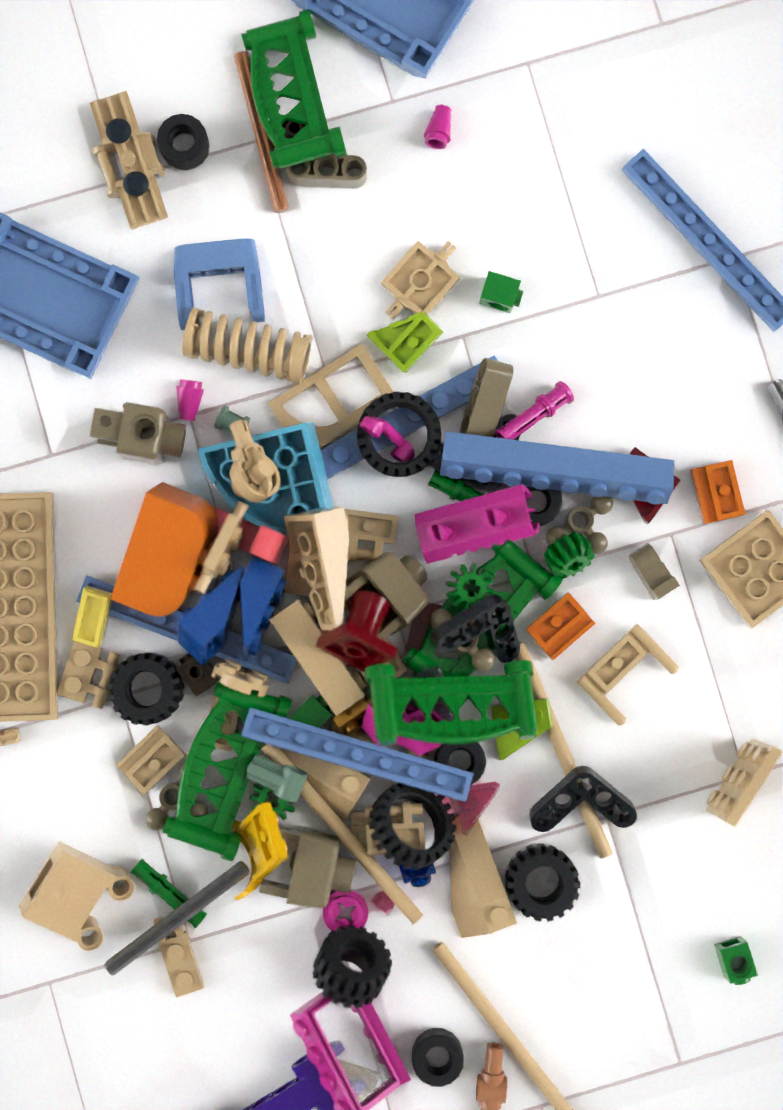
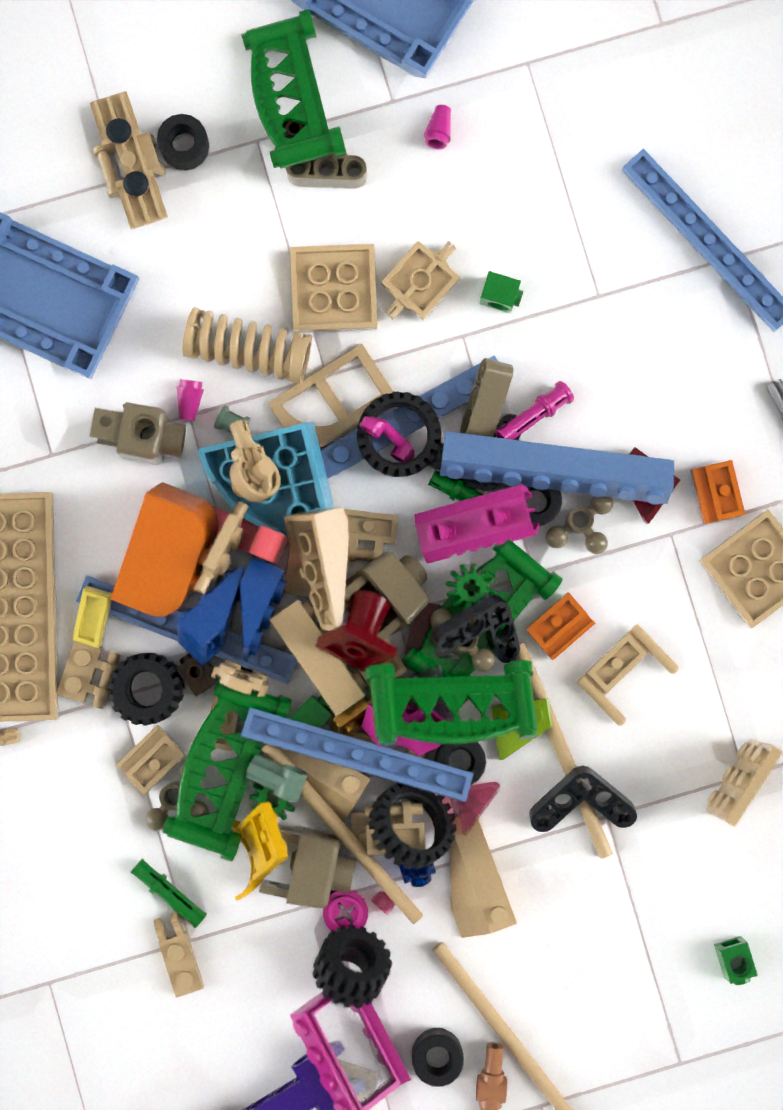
tan piece [19,841,134,951] -> none
flat silver axle [104,861,250,976] -> none
medium blue connector [174,238,265,331] -> none
nougat axle [234,51,289,213] -> none
lime wing [366,312,444,373] -> none
black tyre [505,843,581,922] -> none
green gear [543,532,595,579] -> none
dark tan leg [628,543,680,600] -> none
none -> tan plate [290,244,378,332]

